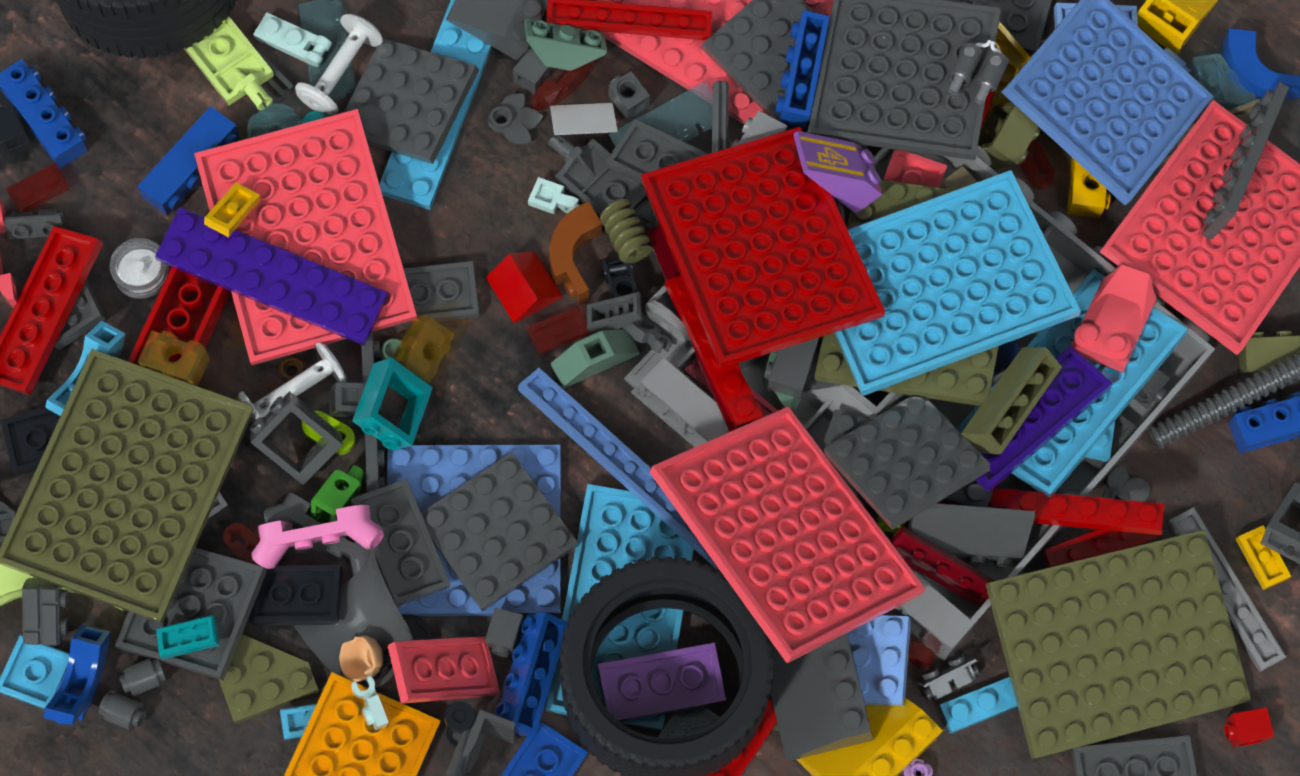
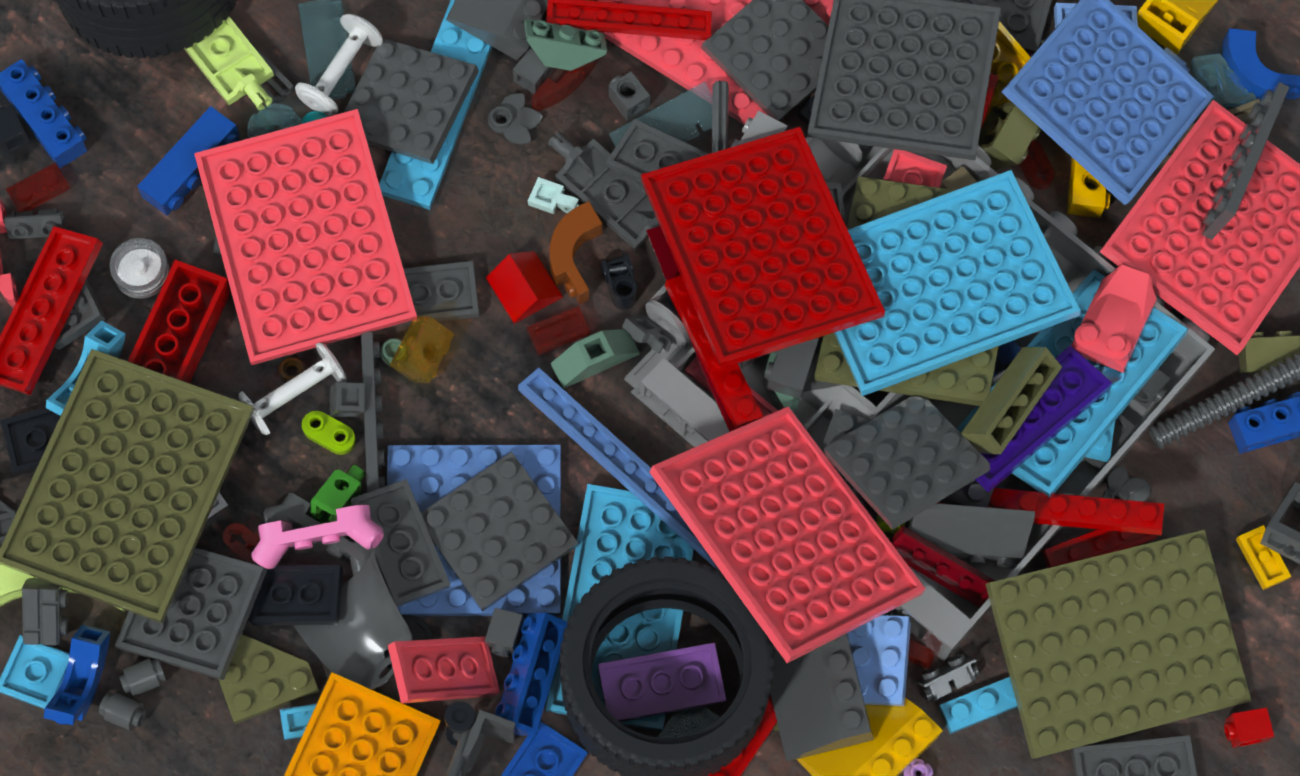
clear yellow brick [138,331,210,386] -> none
dark purple plate [155,207,388,346] -> none
teal plate [156,615,220,659] -> none
yellow plate [204,182,260,237] -> none
dark grey window [250,391,343,485] -> none
light aqua plate [253,12,332,67] -> none
light nougat hair [339,635,383,682] -> none
light aqua plate [351,676,389,731] -> none
teal window [352,357,433,450] -> none
white sticker [550,103,618,135] -> none
dark grey slope [587,292,642,335] -> none
olive piece [600,199,653,263] -> none
blue brick [775,10,830,129] -> none
medium lavender slope [793,131,883,213] -> none
dark grey piece [948,40,1009,105] -> none
light grey tile [1167,507,1286,673] -> none

